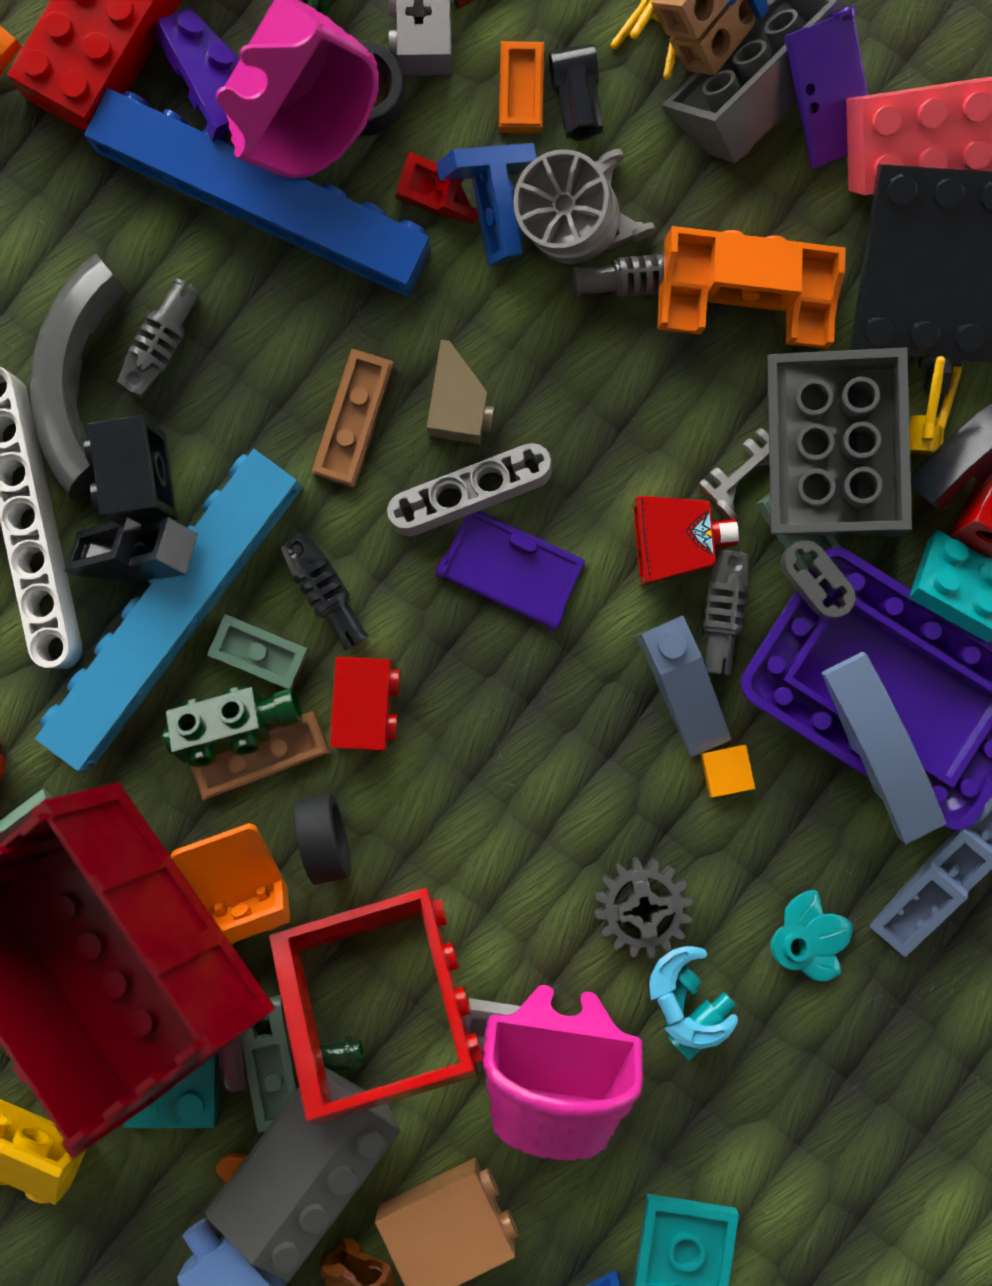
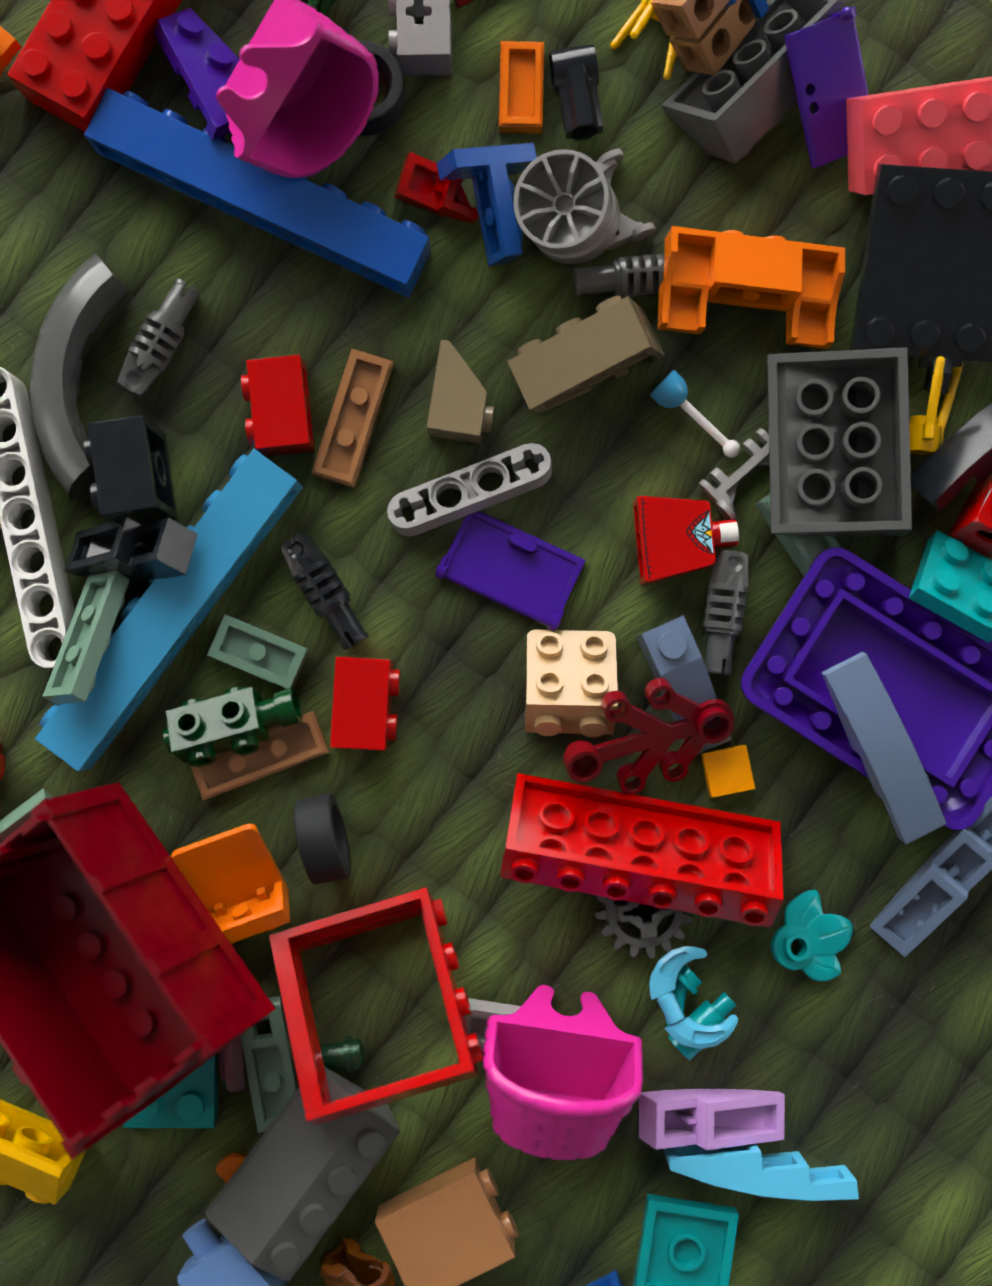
dark grey beam [780,541,855,619] -> none
none -> sand green plate [42,571,130,704]
none -> red brick [241,354,315,457]
none -> red bracket [500,773,784,927]
none -> dark tan wedge [507,296,666,413]
none -> tan bracket [525,630,618,737]
none -> dark red plant [563,678,734,795]
none -> lavender slope [639,1089,785,1150]
none -> hinge [649,369,740,458]
none -> medium azure slope [664,1144,859,1201]

